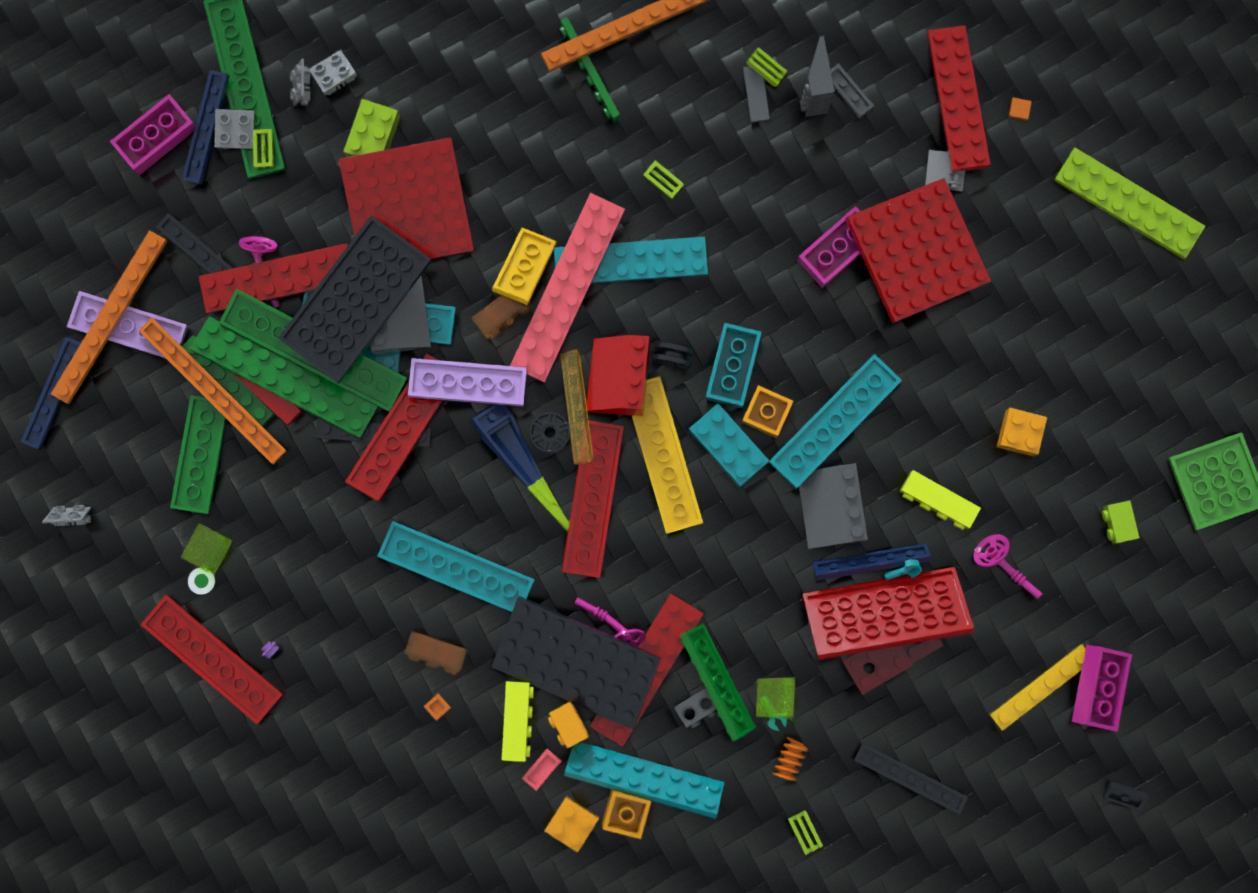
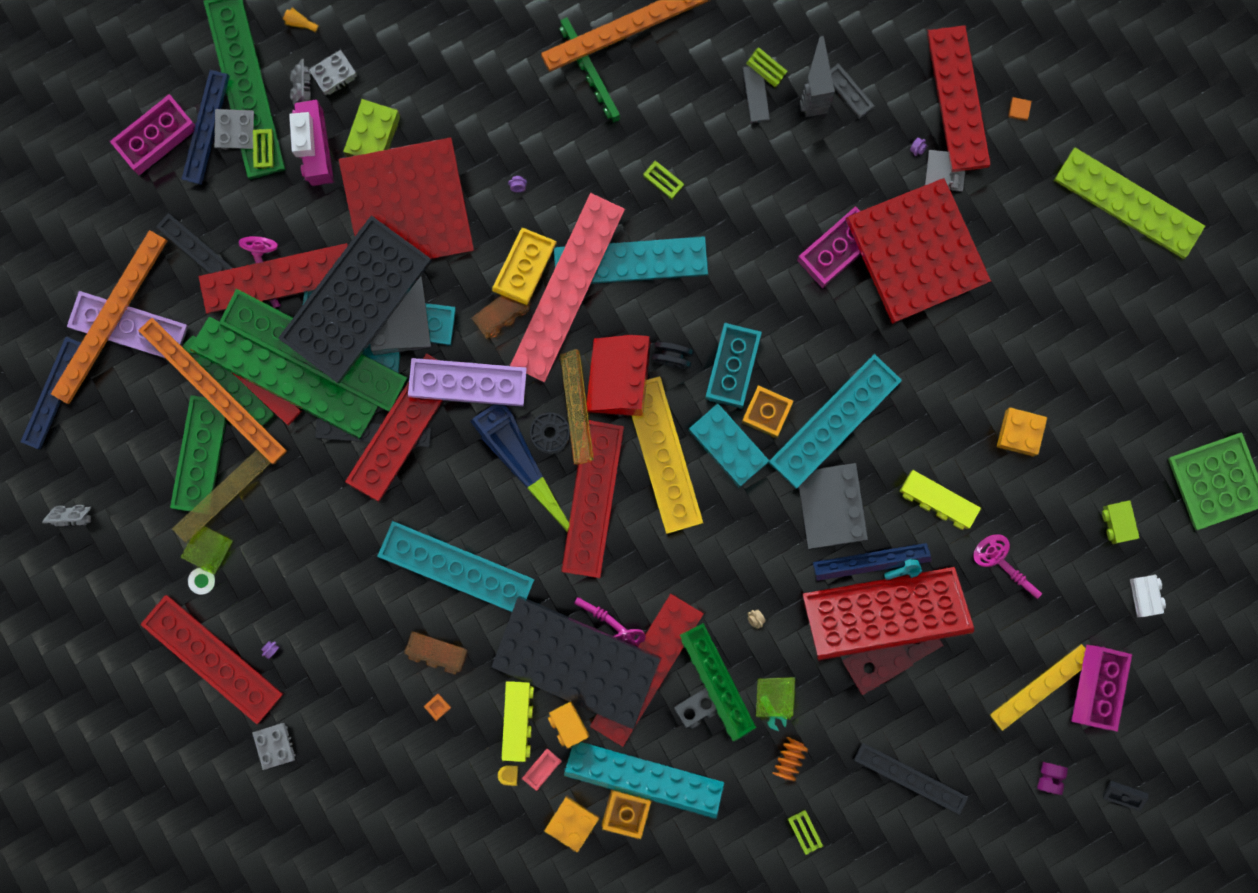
none -> clear yellow tile [172,449,271,543]
none -> light grey hinge [253,723,296,770]
none -> light orange cone [283,7,318,32]
none -> white brick [290,112,315,157]
none -> dark pink brick [292,100,334,186]
none -> yellow tile [498,765,518,786]
none -> medium lavender plate [508,176,527,192]
none -> tan plate [747,610,765,629]
none -> medium lavender plate [910,138,927,156]
none -> magenta wheel [1037,762,1068,795]
none -> white brick [1130,575,1166,617]

